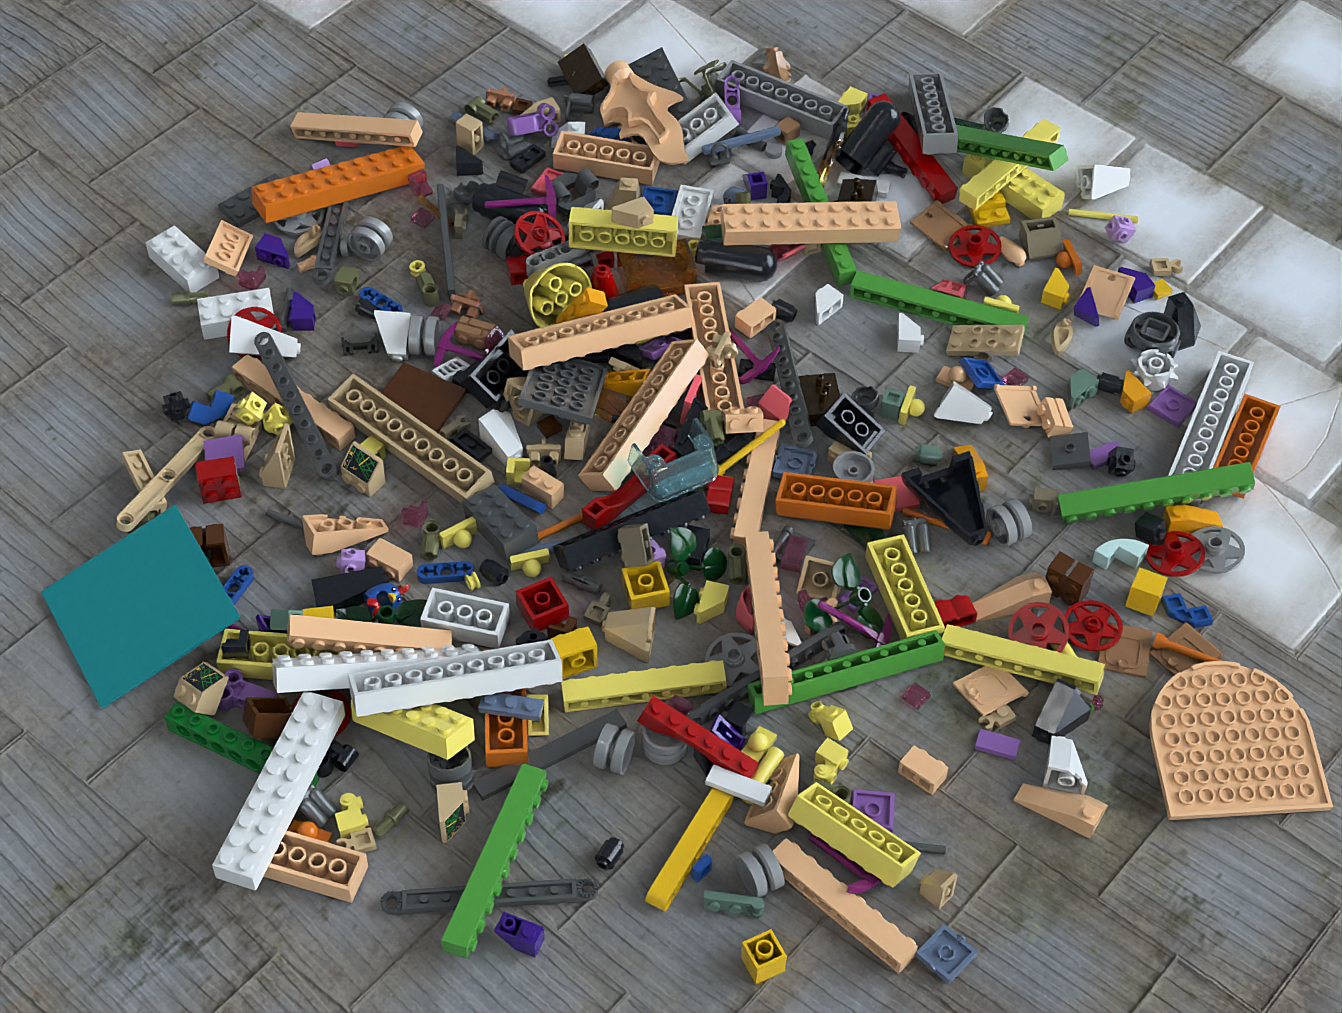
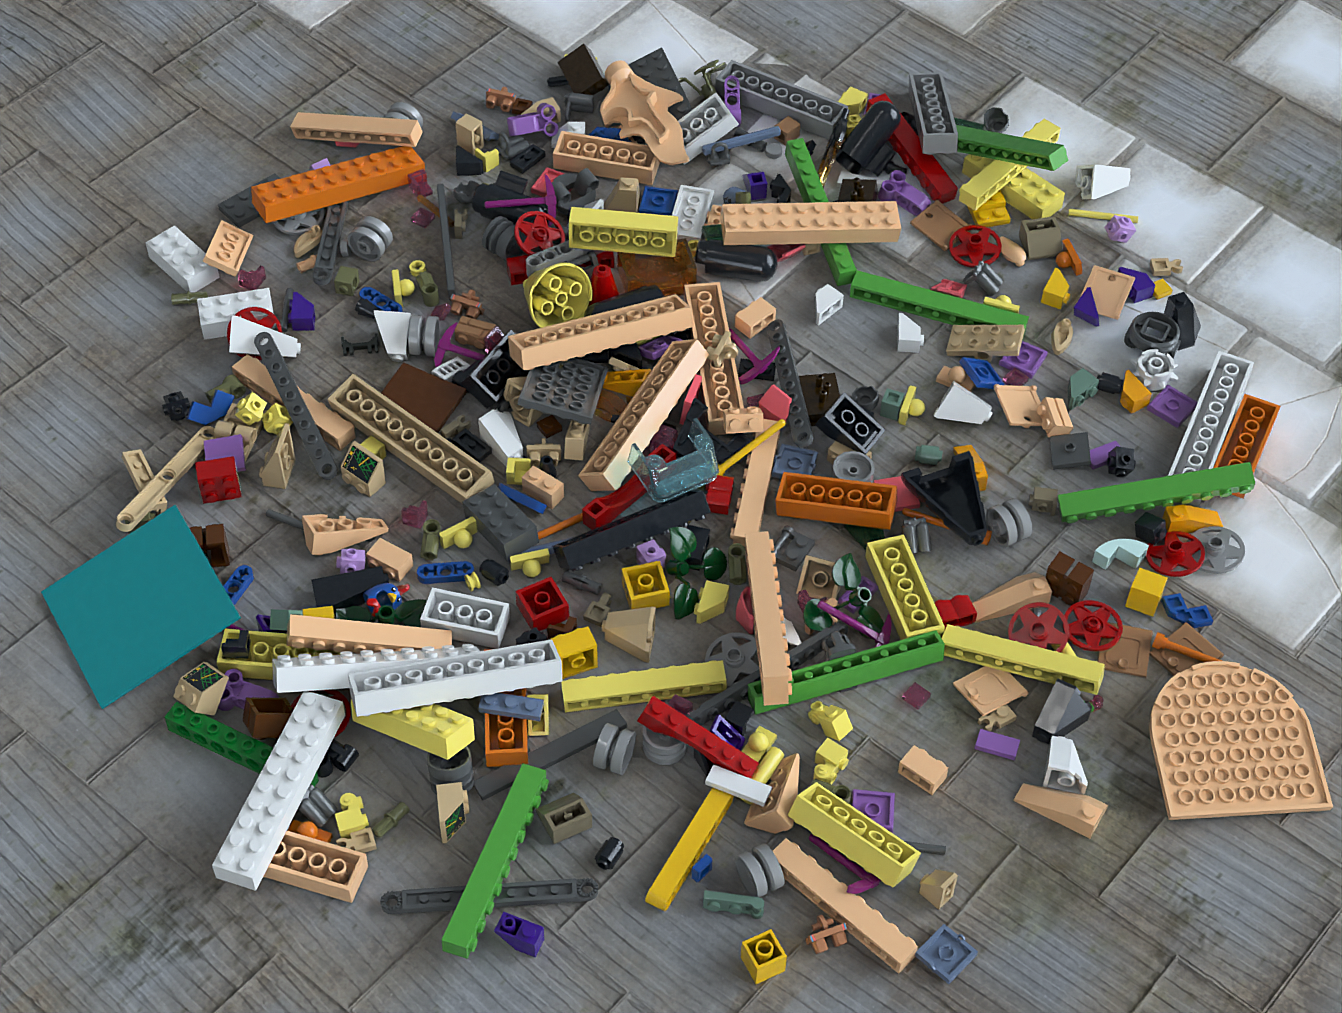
dark purple slope [255,233,290,269] -> none
olive piece [464,96,499,124] -> none
light orange arch [556,287,608,324] -> none
tan slope [611,196,654,228] -> none
dark tan brick [618,523,654,568] -> none
olive piece [700,410,725,446] -> none
medium nougat plant [762,47,791,82] -> none
black brick [771,299,798,322] -> none
clear pink tile [780,535,809,573] -> none
none -> light yellow tile [391,269,415,307]
none -> light yellow panel [474,148,499,173]
none -> dark tan slope [536,792,592,844]
none -> nougat hips [805,915,848,954]
none -> medium lavender piece [878,170,931,216]
none -> medium lavender tile [999,341,1048,379]

